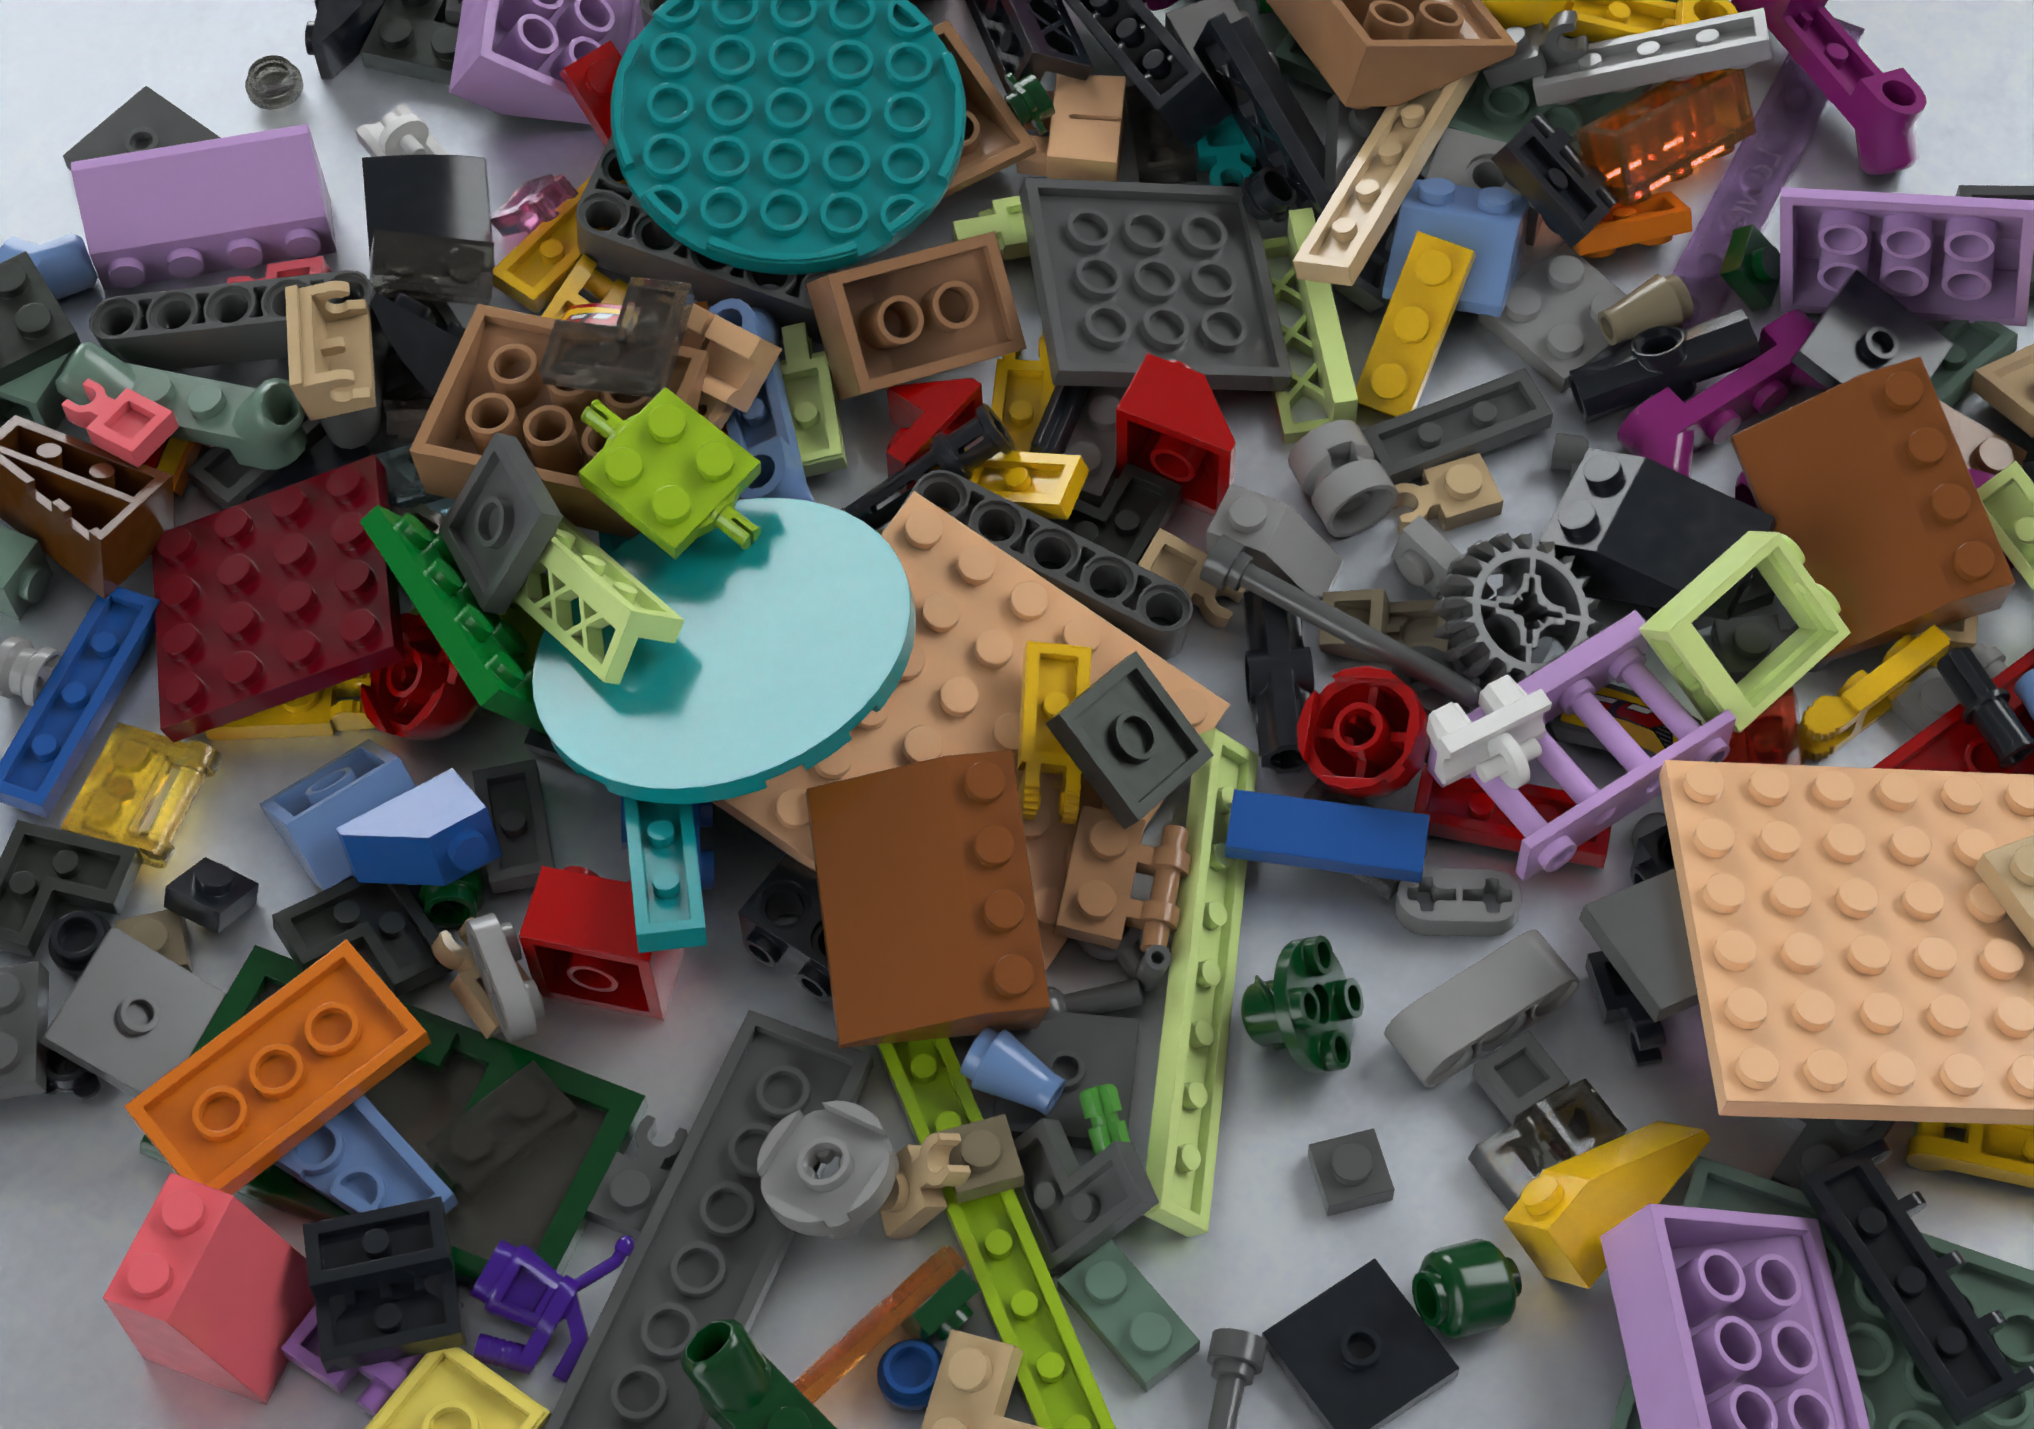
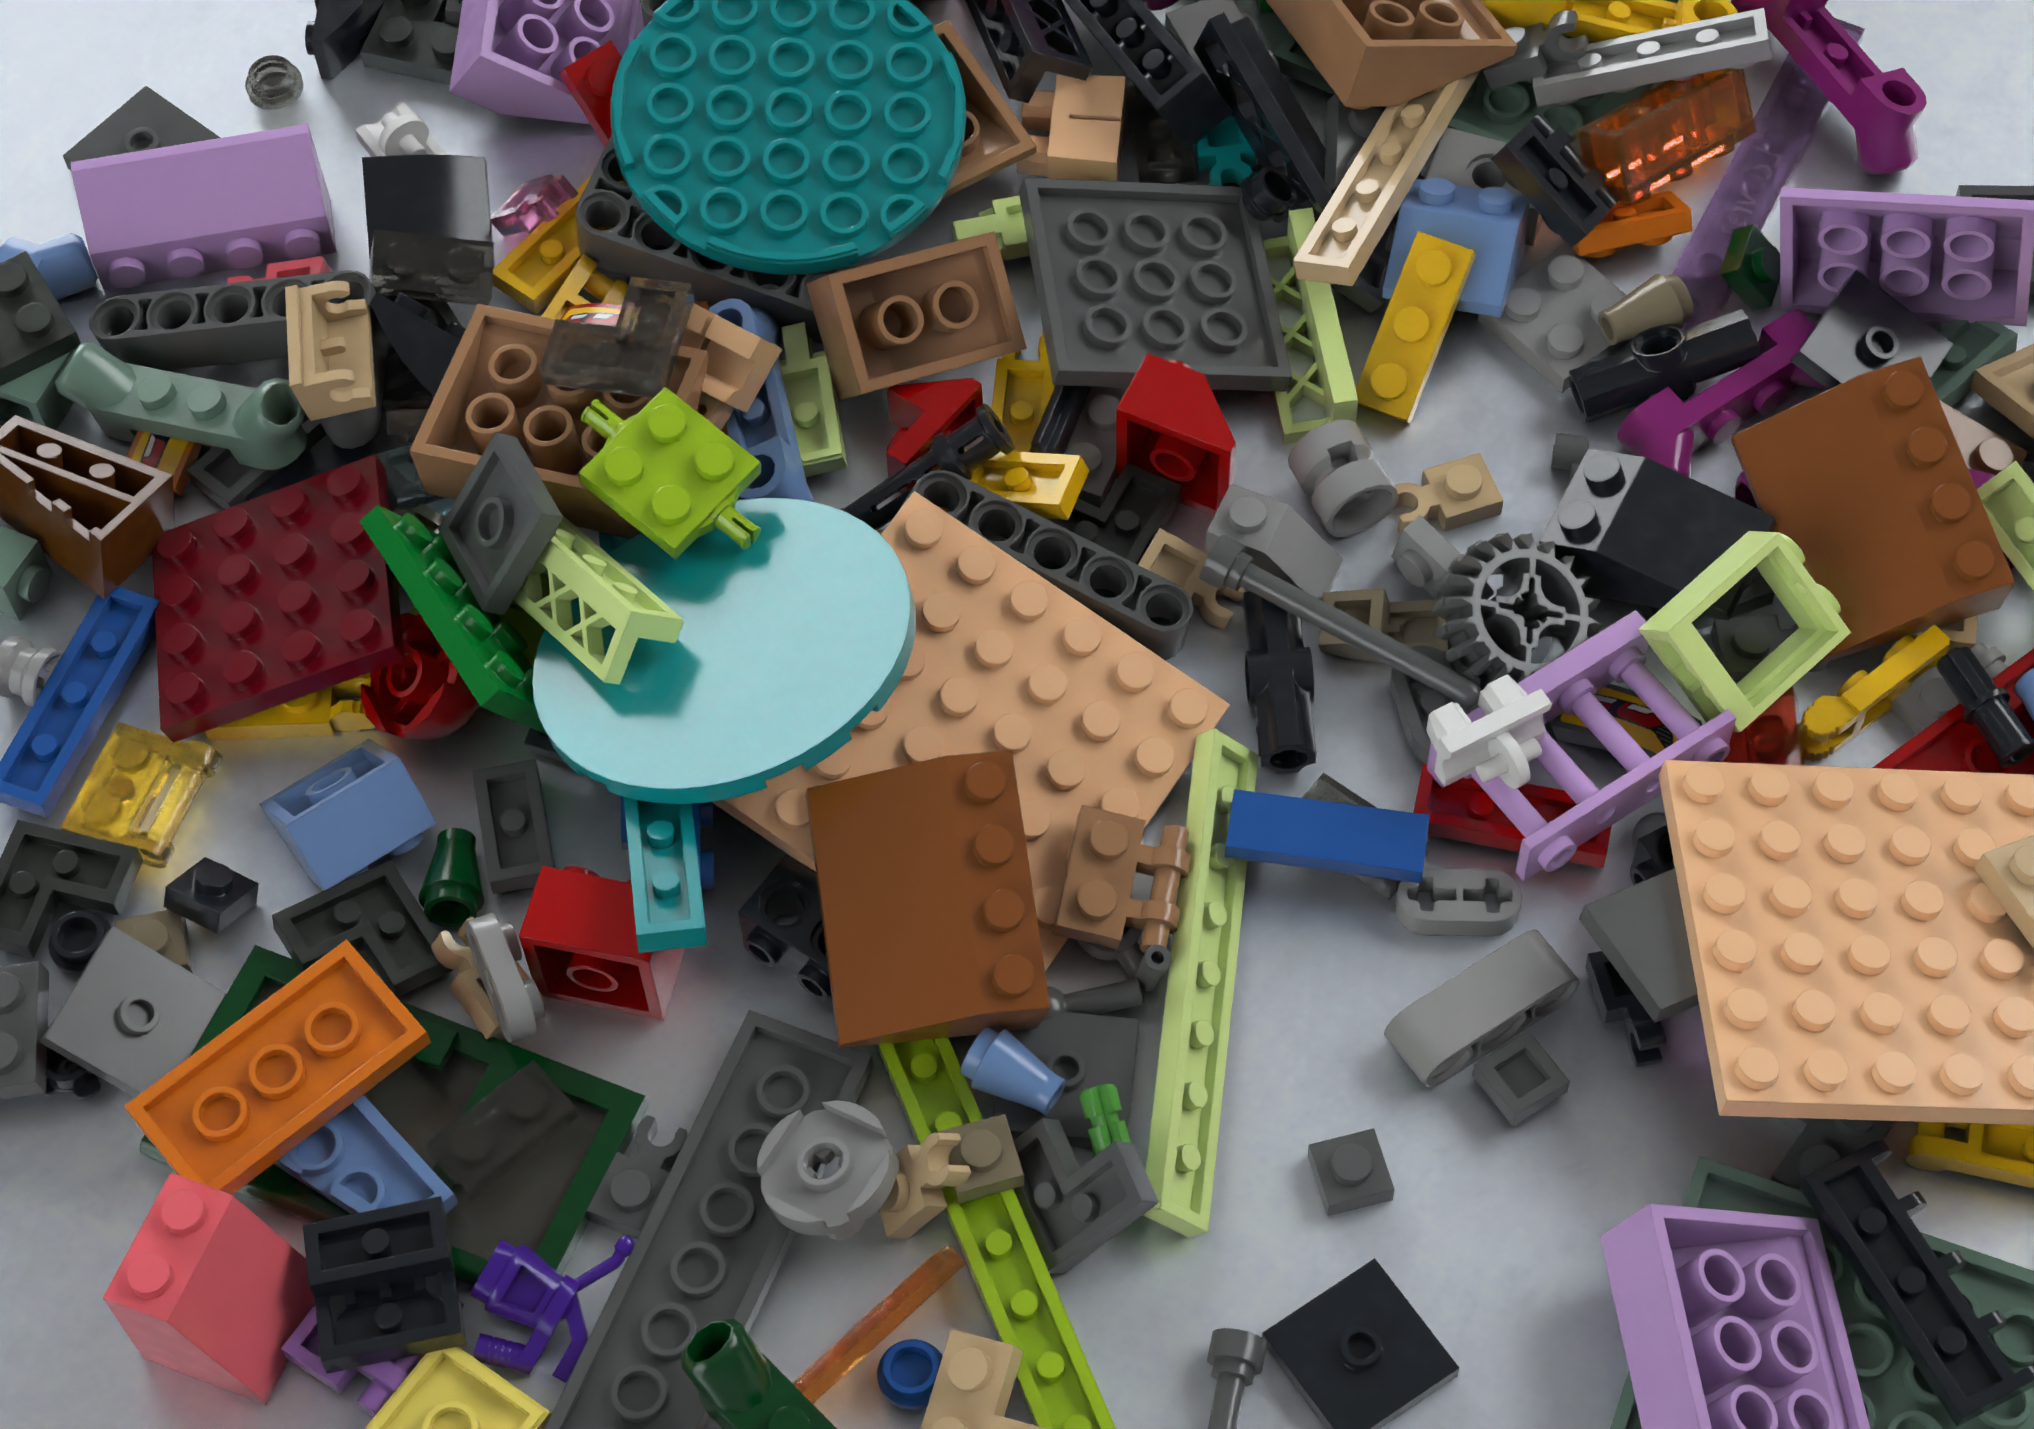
coral plate [61,378,179,468] -> none
blue slope [336,768,503,886] -> none
dark green plate [899,1268,980,1341] -> none
dark green plate [1004,72,1055,136] -> none
yellow hinge [1017,640,1092,824] -> none
pearl dark grey plate [1045,651,1214,830] -> none
sand green plate [1057,1239,1200,1392] -> none
dark green plate [1241,935,1364,1073] -> none
red cylinder [1297,665,1431,800] -> none
dark grey plate [1361,368,1553,485] -> none
dark green head [1412,1239,1522,1339] -> none
clear smoke slope [1468,1078,1627,1211] -> none
yellow slope [1502,1121,1711,1289] -> none

